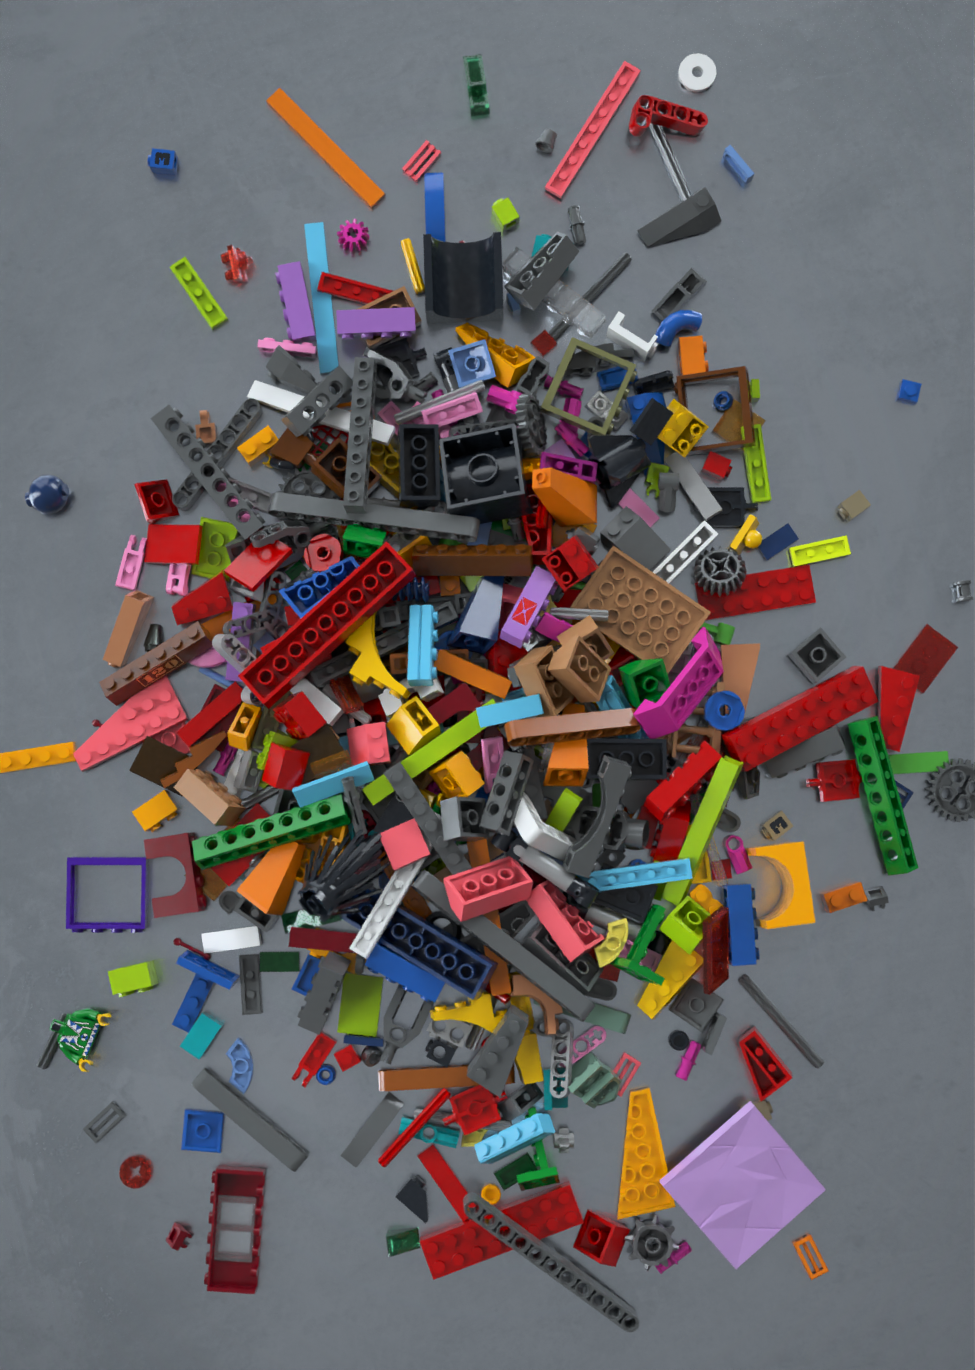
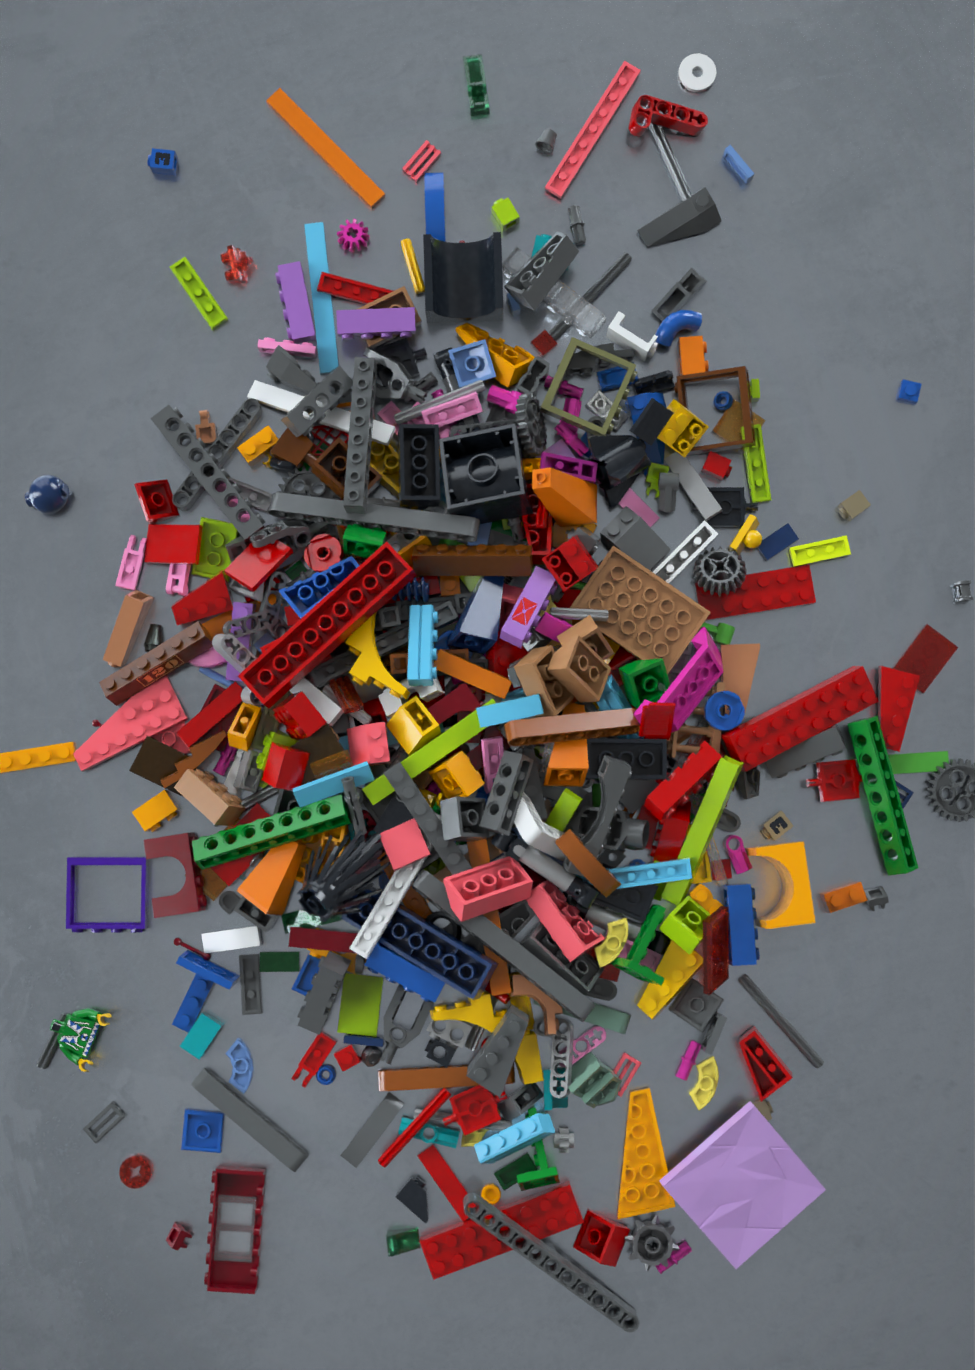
lime brick [108,960,158,997] -> none
black plate [669,1031,689,1051] -> none
dark grey brick [788,627,846,684] -> none
orange tile [792,1234,829,1280] -> none
none -> dark orange slope [555,829,621,897]
none -> red window [639,702,675,740]
none -> light yellow tile [688,1056,719,1111]

